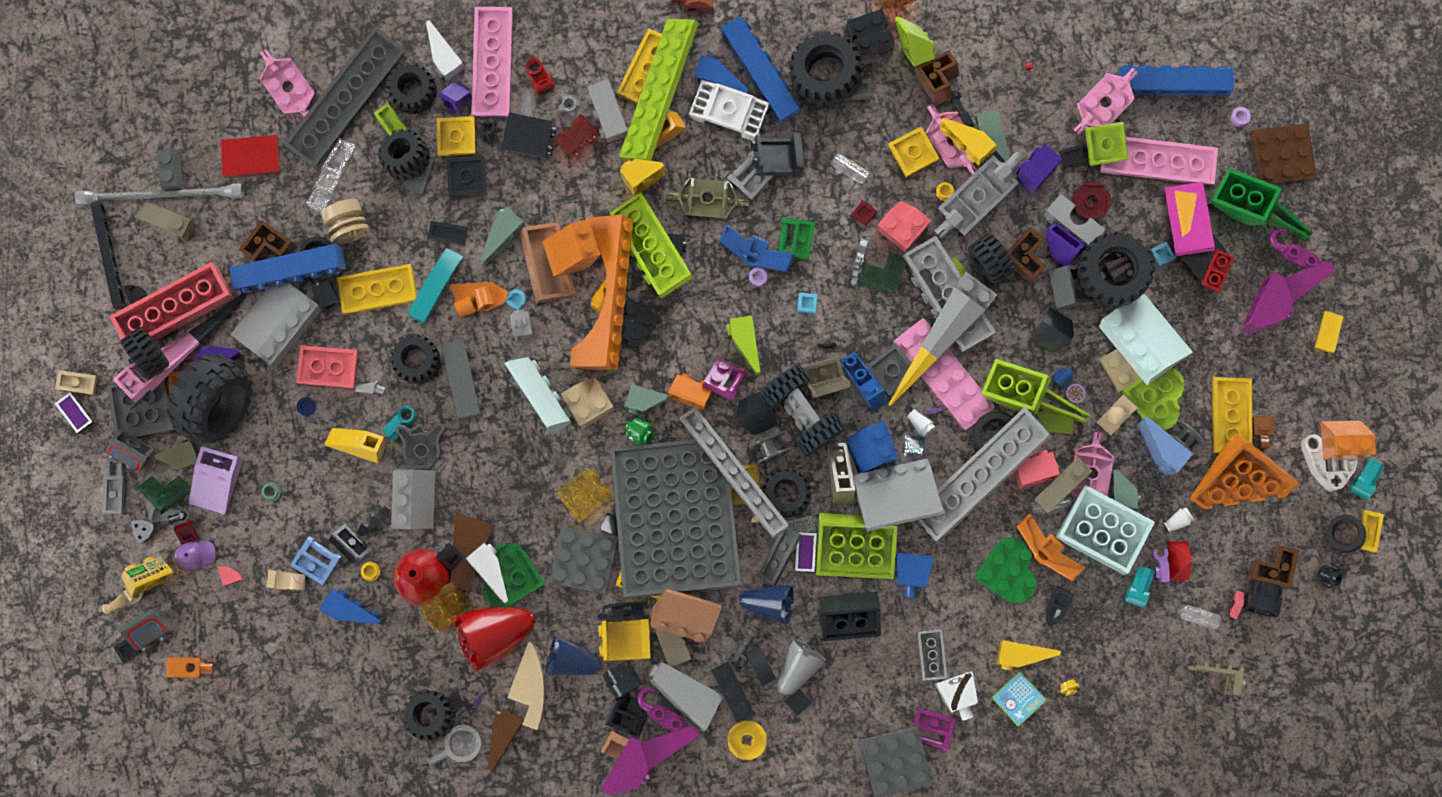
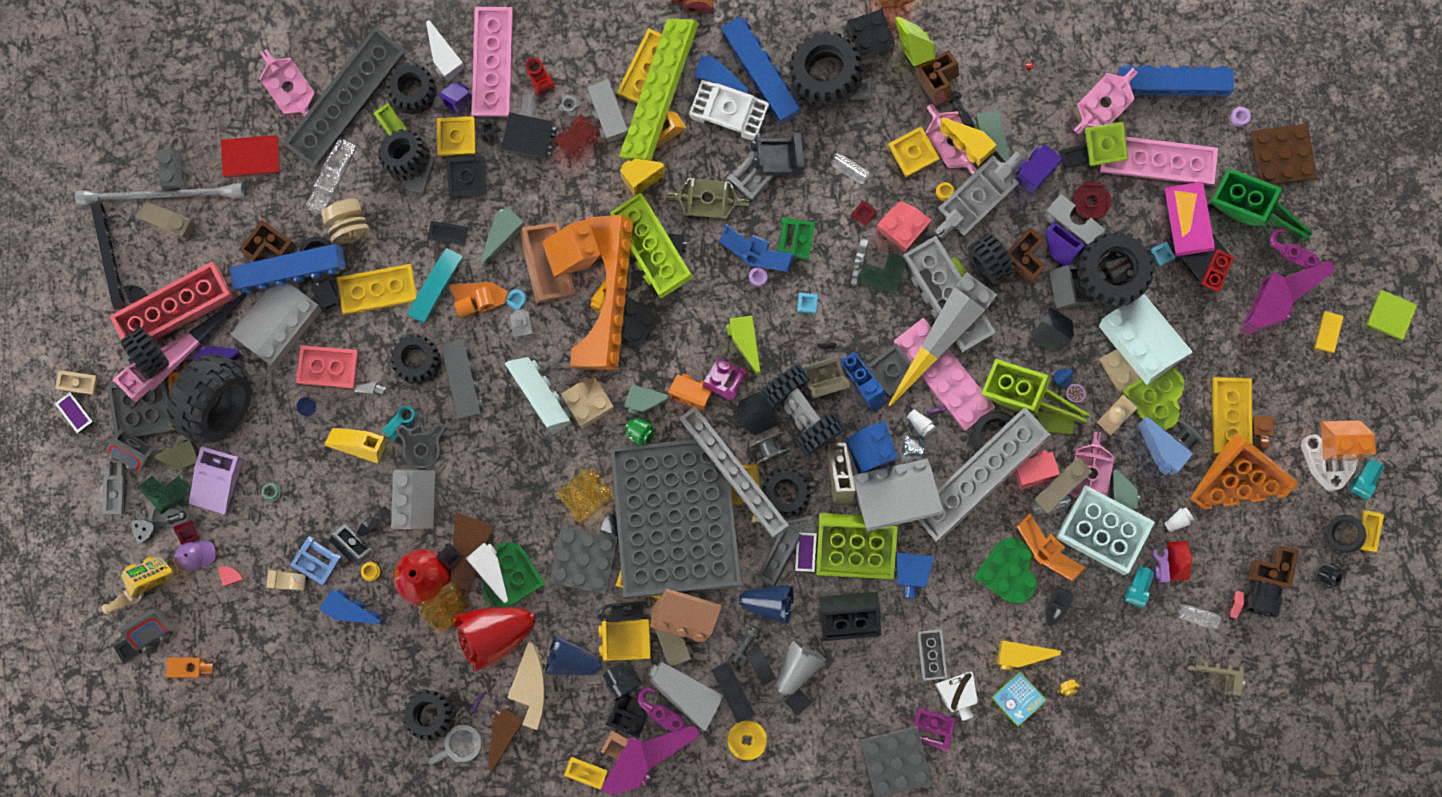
none -> yellow plate [564,757,608,790]
none -> lime tile [1366,290,1417,341]

